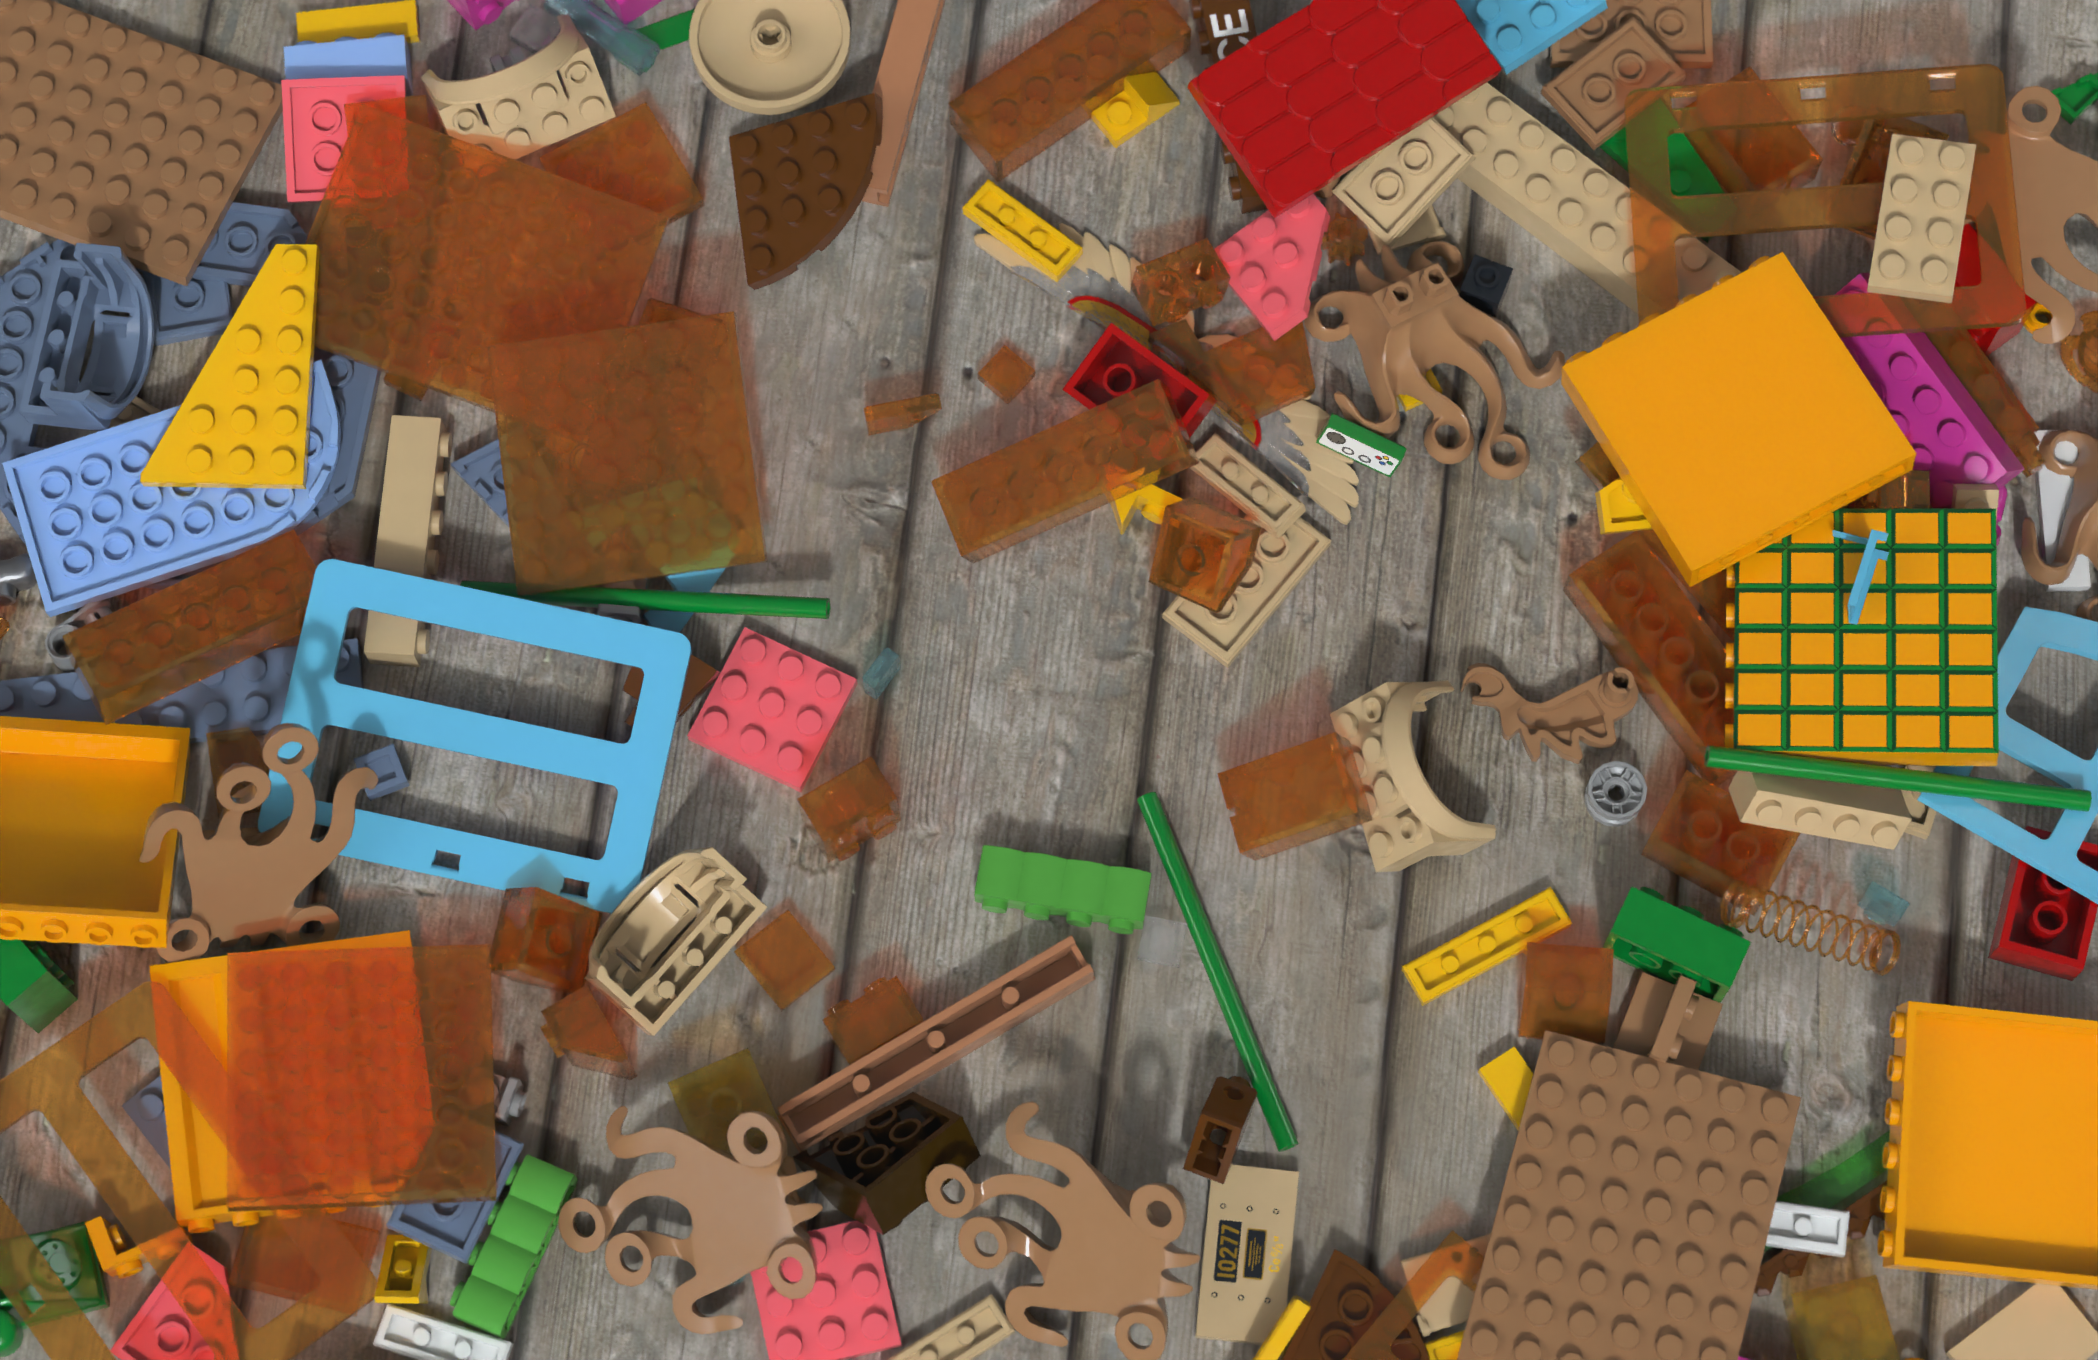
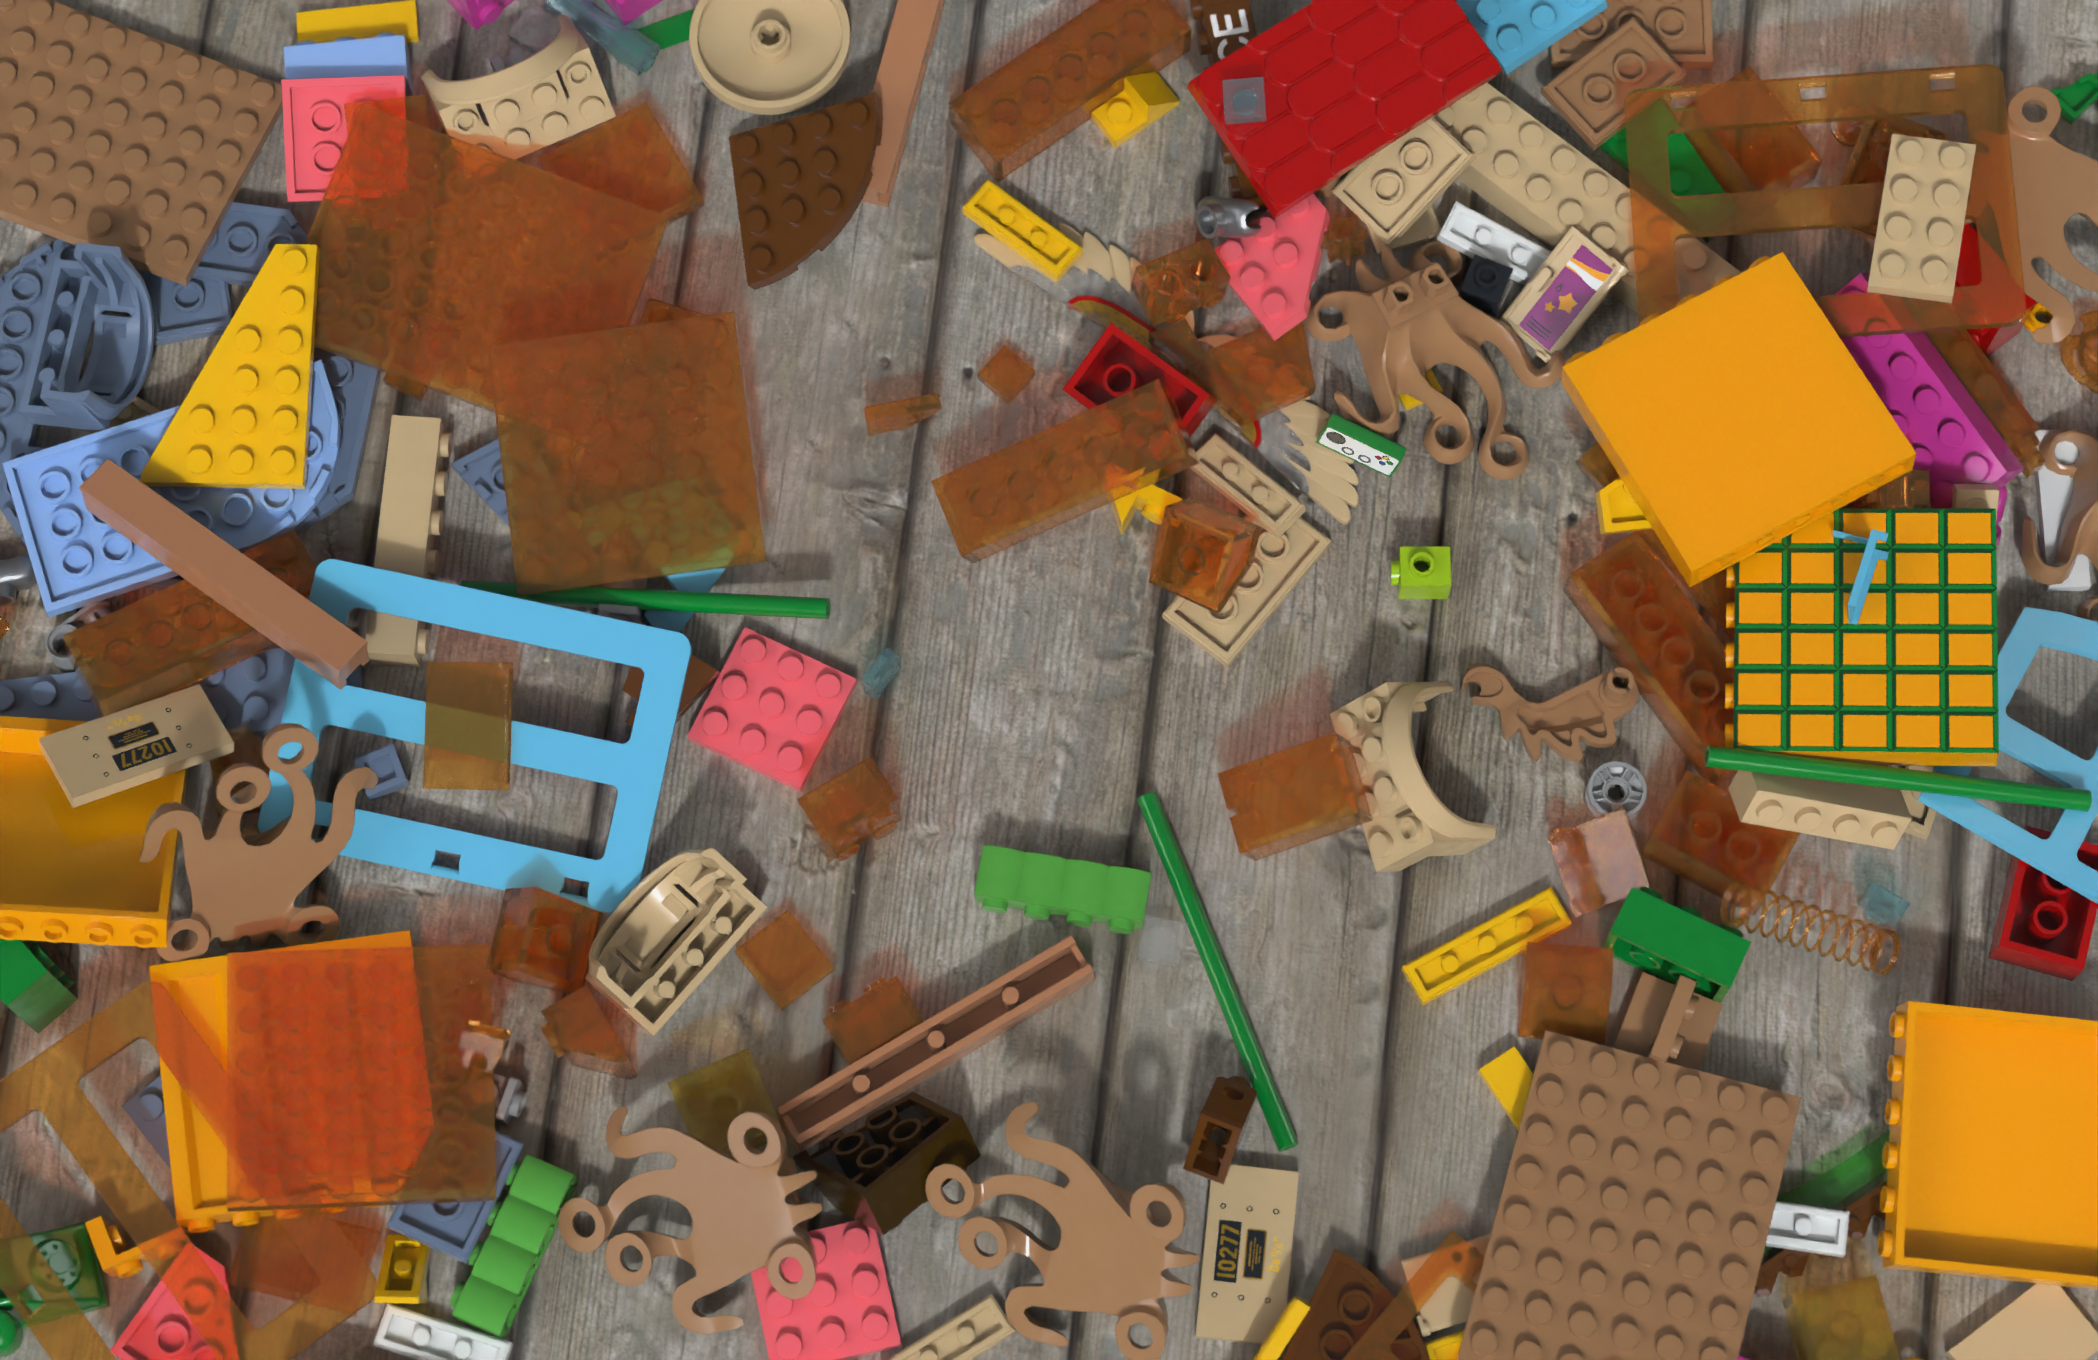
none -> tan tile [39,684,234,808]
none -> nougat tile [79,459,369,690]
none -> clear orange piece [423,662,513,791]
none -> clear orange tile [459,1020,512,1073]
none -> flat silver piece [1196,195,1261,238]
none -> clear light blue plate [1222,77,1267,125]
none -> lime brick [1390,546,1451,599]
none -> white tile [1436,201,1554,291]
none -> door [1499,225,1630,364]
none -> clear orange hinge [1548,808,1652,918]

